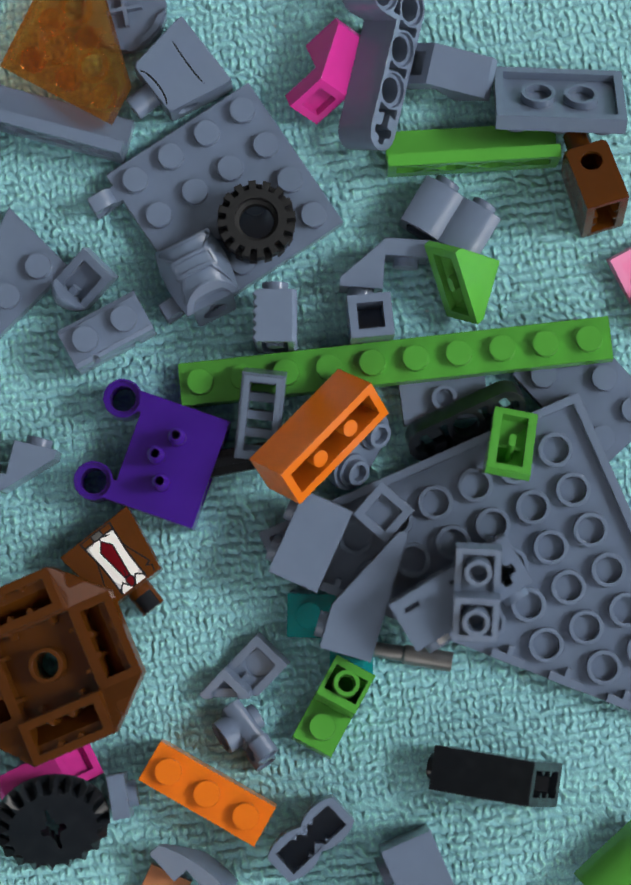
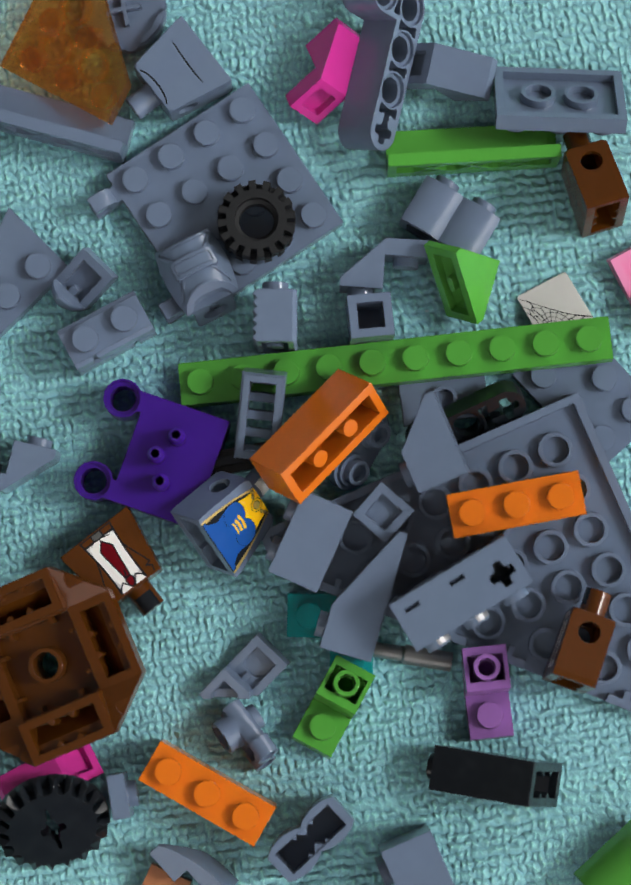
sand blue slope [452,542,502,643] -> none
bright green slope [482,406,538,481] -> none
none -> torso [170,467,273,577]
none -> sand blue slope [398,391,470,493]
none -> orange brick [445,470,587,539]
none -> medium lavender slope [461,644,514,742]
none -> white sticker [517,272,593,324]
none -> reddish brown torso [542,587,616,694]

